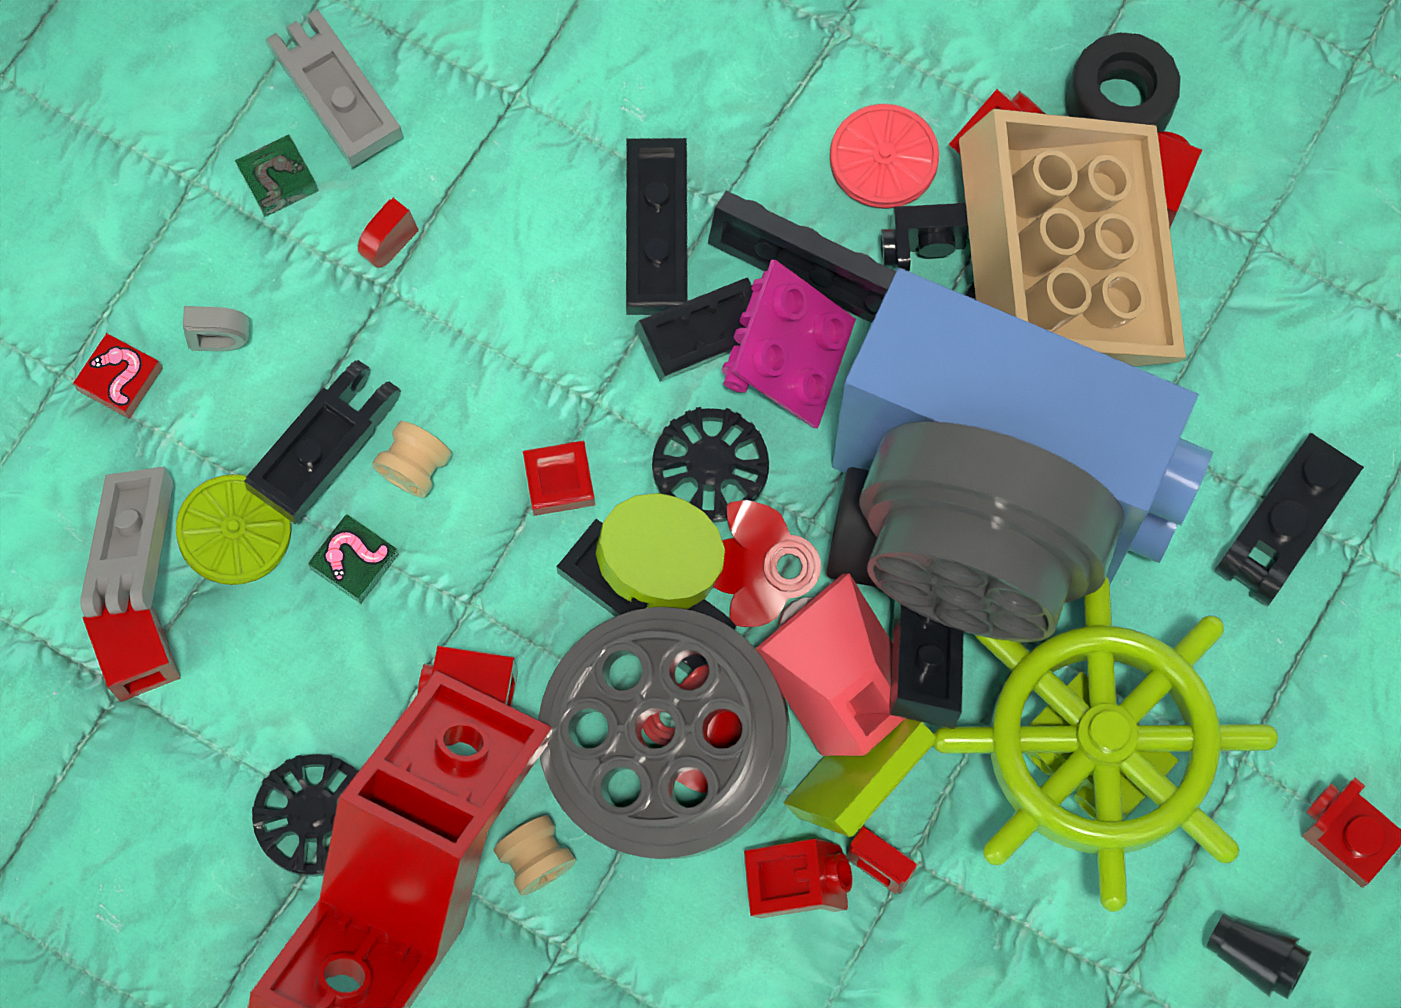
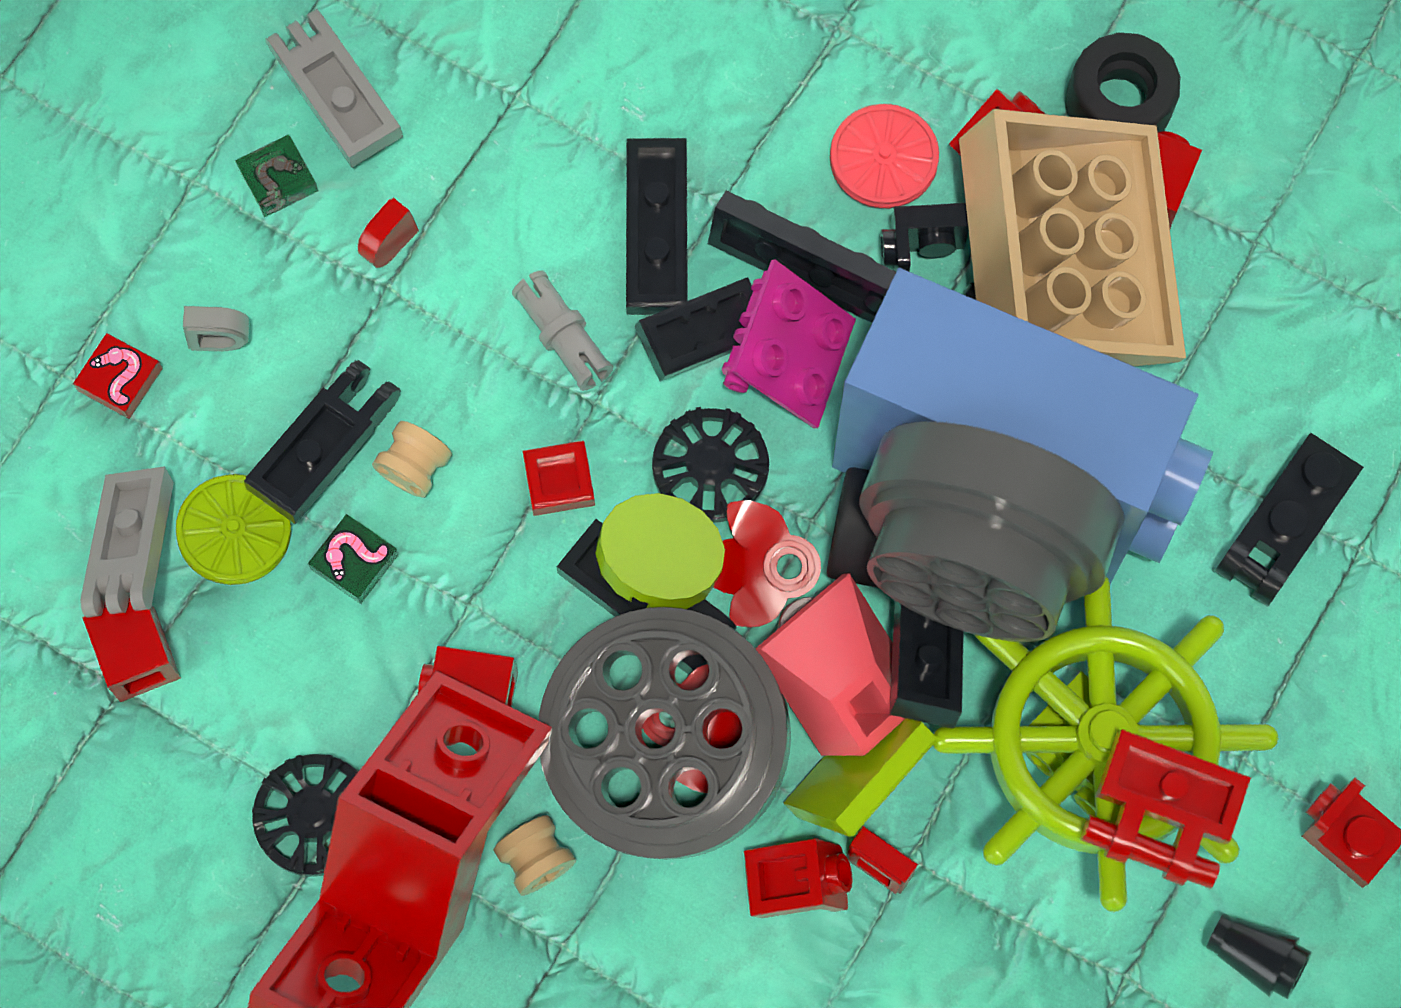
none -> light grey pin [512,270,613,391]
none -> red plate [1081,729,1251,889]

